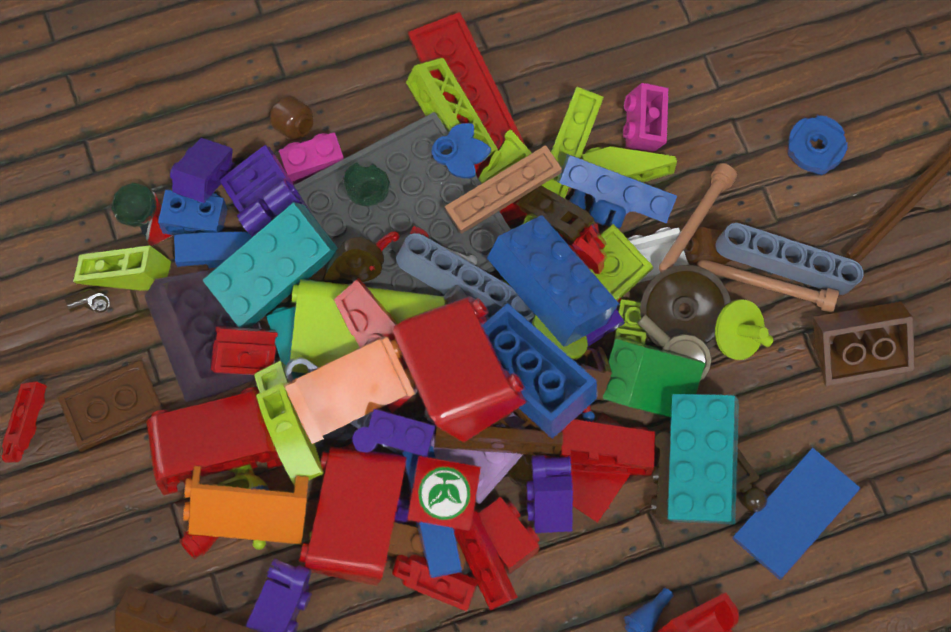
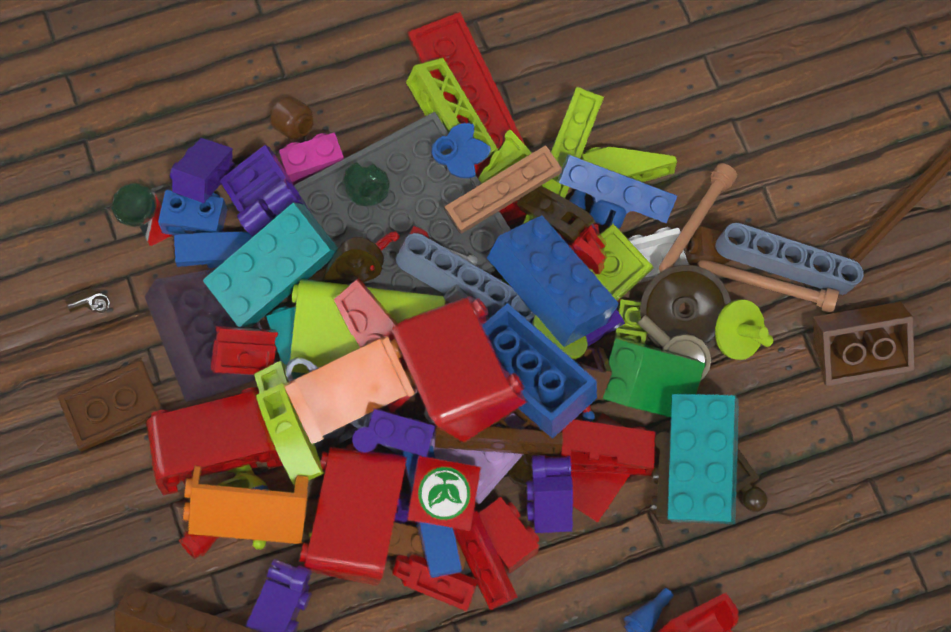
red hinge [2,381,47,463] -> none
lime slope [73,246,171,291] -> none
dark pink brick [623,83,668,153] -> none
blue tile [732,448,861,580] -> none
blue plate [787,116,847,175] -> none

